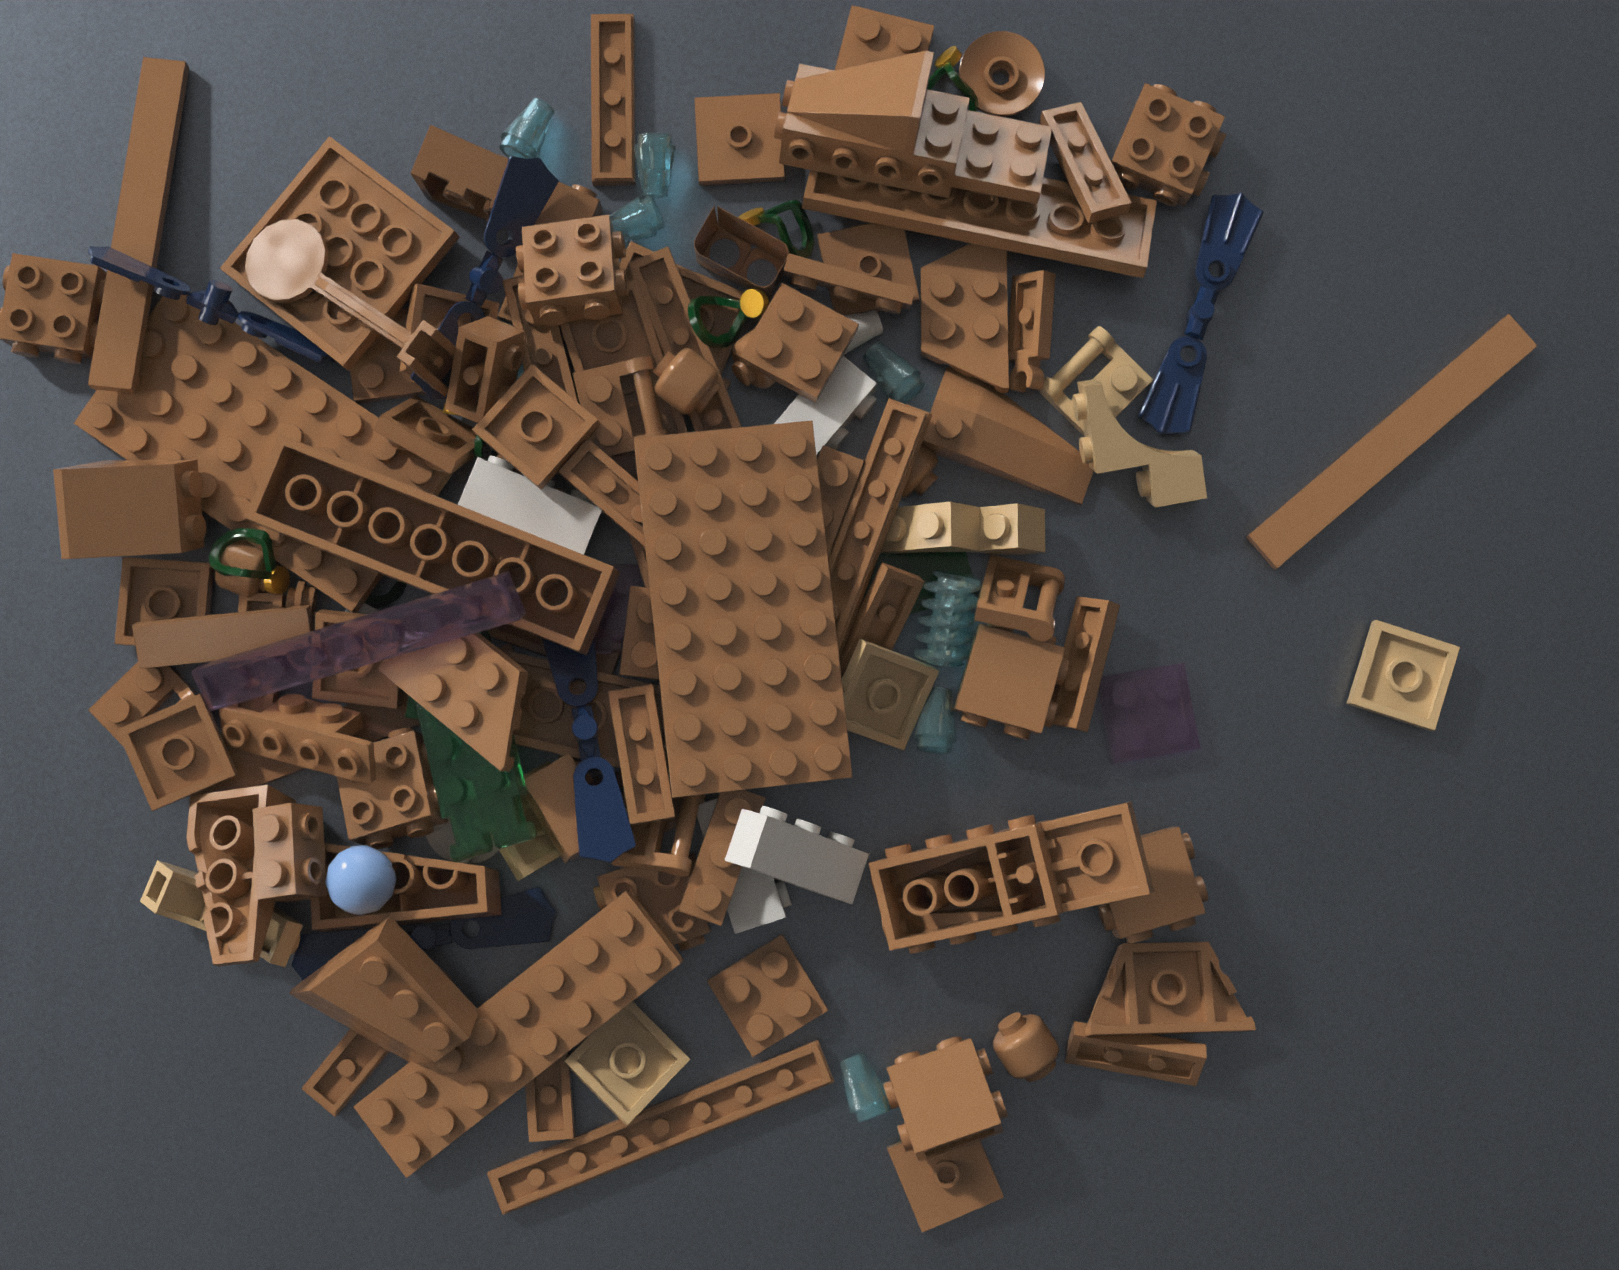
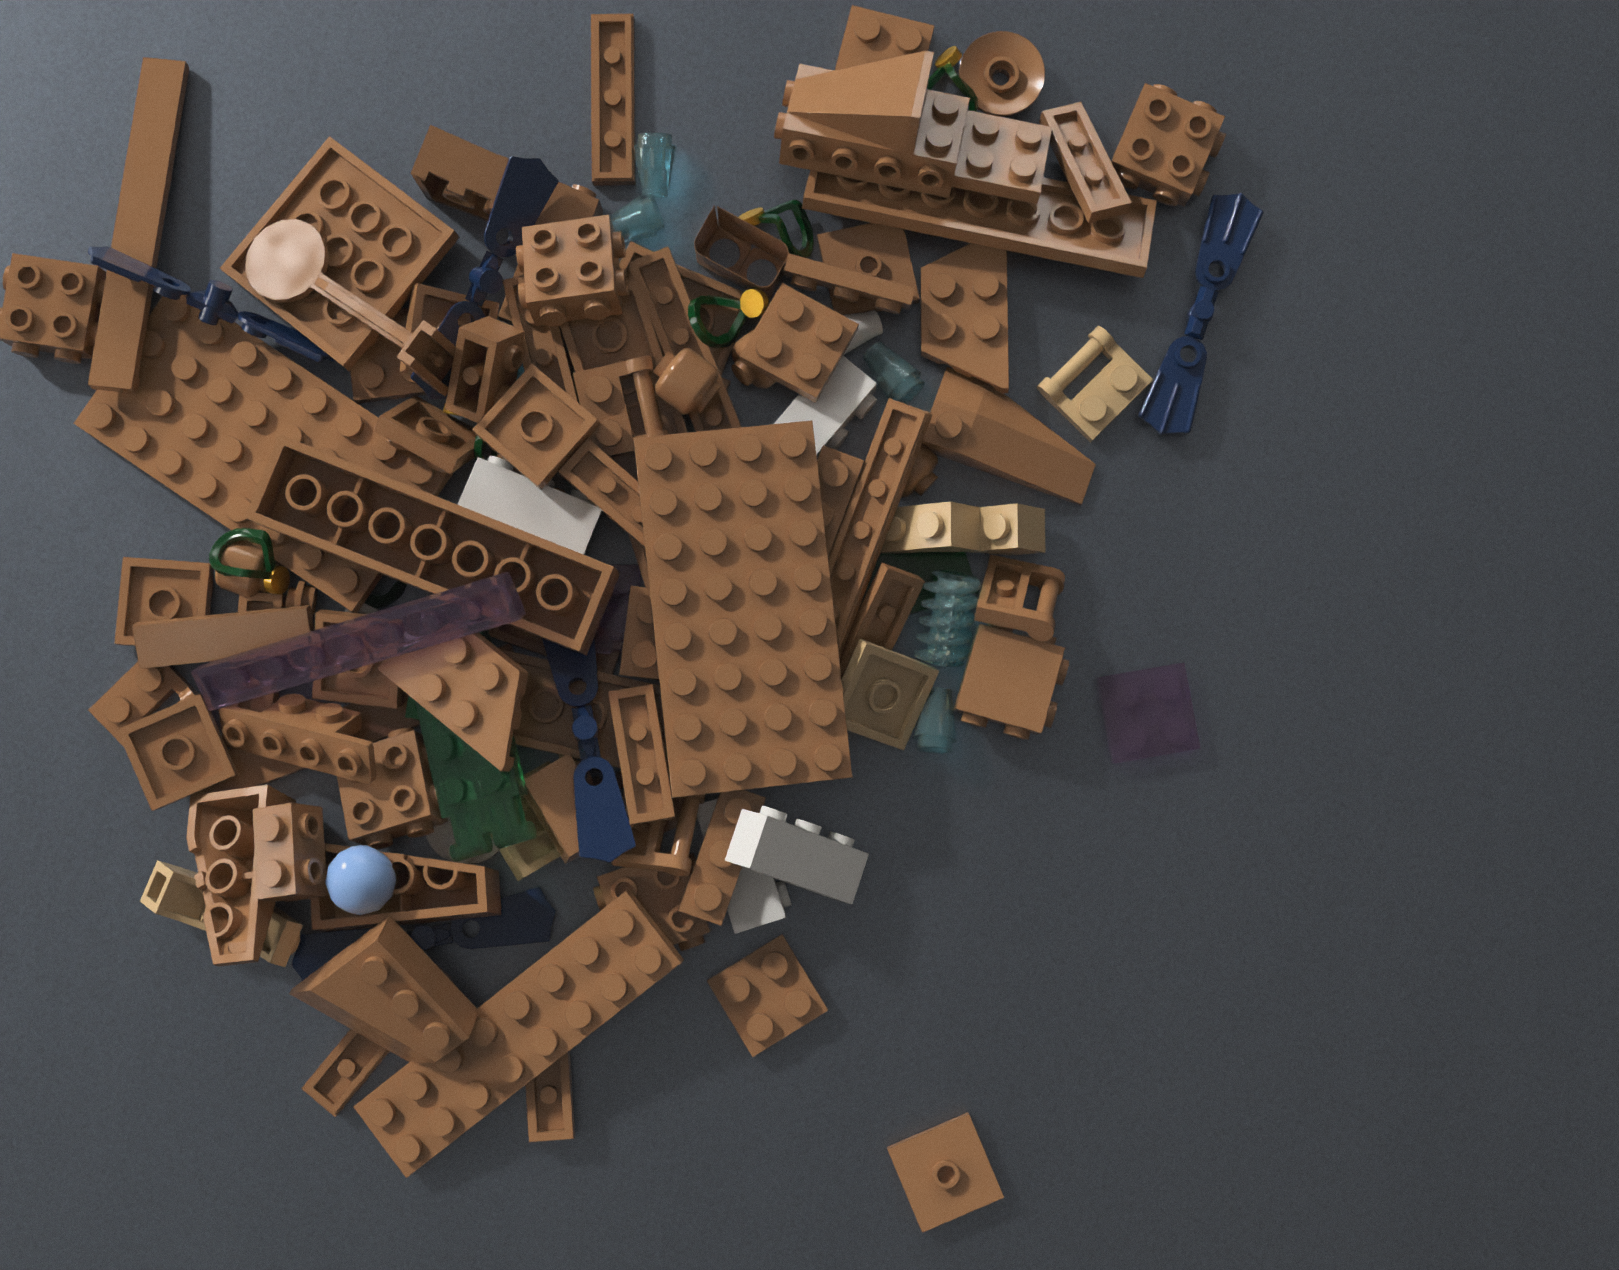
medium nougat slope [53,460,206,559] -> none
medium nougat tile [487,1039,834,1215] -> none
clear light blue cone [499,98,555,158] -> none
tan plate [563,1001,690,1125] -> none
medium nougat plate [694,93,785,186] -> none
clear light blue cone [839,1053,891,1124] -> none
medium nougat wedge [868,801,1155,954] -> none
medium nougat brick [883,1037,1008,1162] -> none
medium nougat head [993,1012,1059,1082] -> none
medium nougat plate [1008,270,1056,393] -> none
medium nougat plate [1051,596,1120,732] -> none
medium nougat plate [1065,1021,1207,1086] -> none
tan arch [1072,379,1207,507] -> none
medium nougat wing [1085,942,1256,1036] -> none
medium nougat brick [1098,826,1208,944] -> none
medium nougat tile [1246,314,1537,570] -> none
tan plate [1346,620,1460,731] -> none

